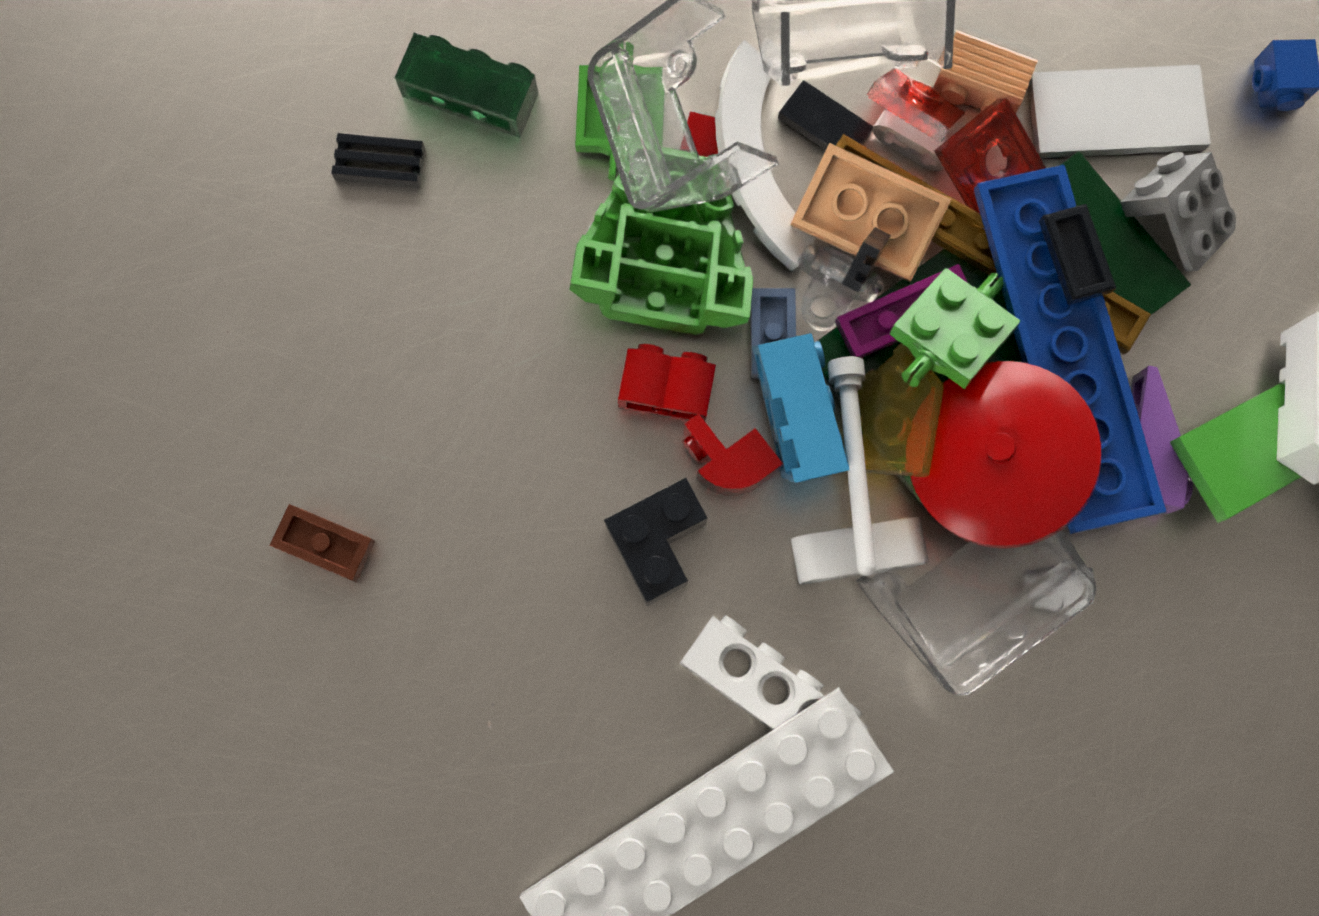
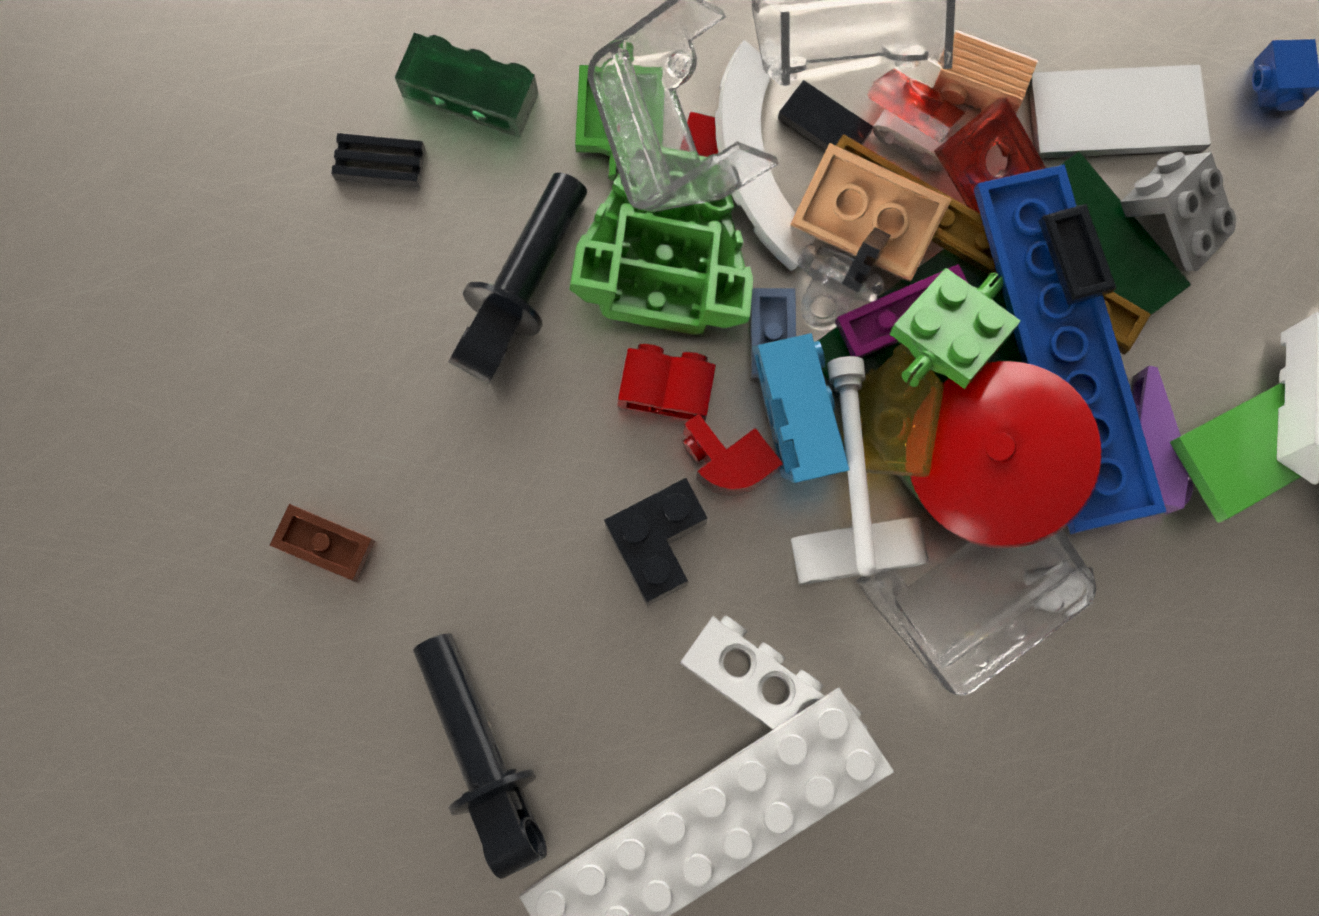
none -> black piece [413,633,547,879]
none -> black piece [448,172,587,384]

